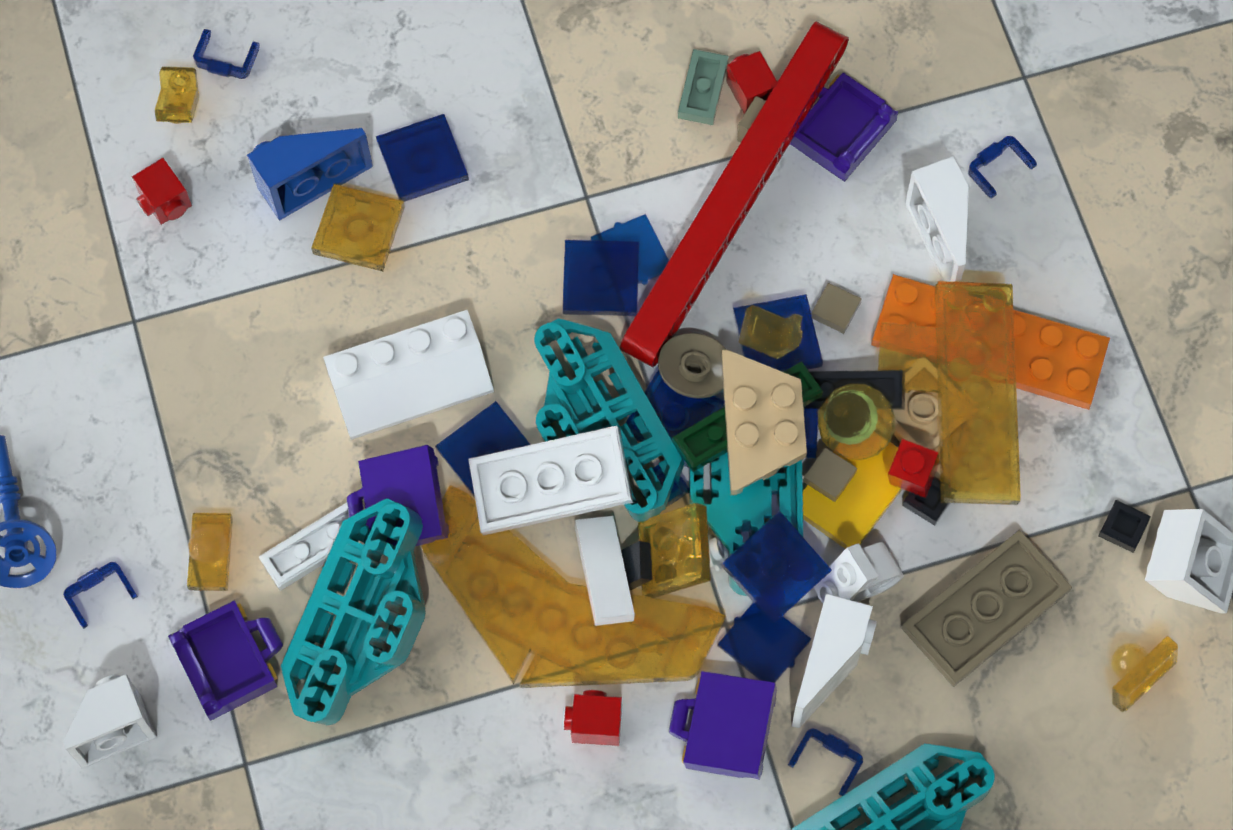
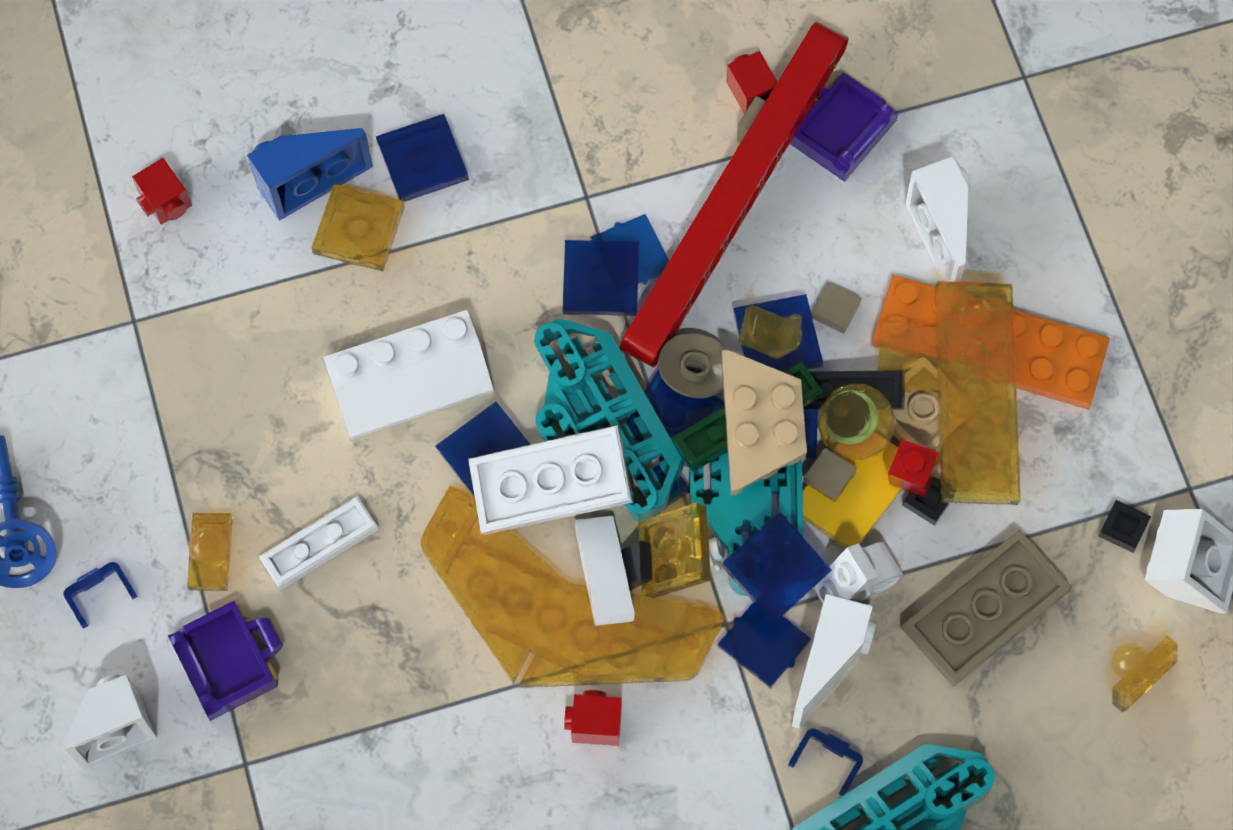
clear yellow bracket [155,67,199,124] -> none
clear blue piece [193,29,260,79] -> none
teal connector [281,498,426,726] -> none
dark purple piece [346,445,450,546] -> none
dark purple piece [668,671,777,780] -> none
sand green plate [678,49,729,125] -> none
clear blue piece [968,136,1037,199] -> none

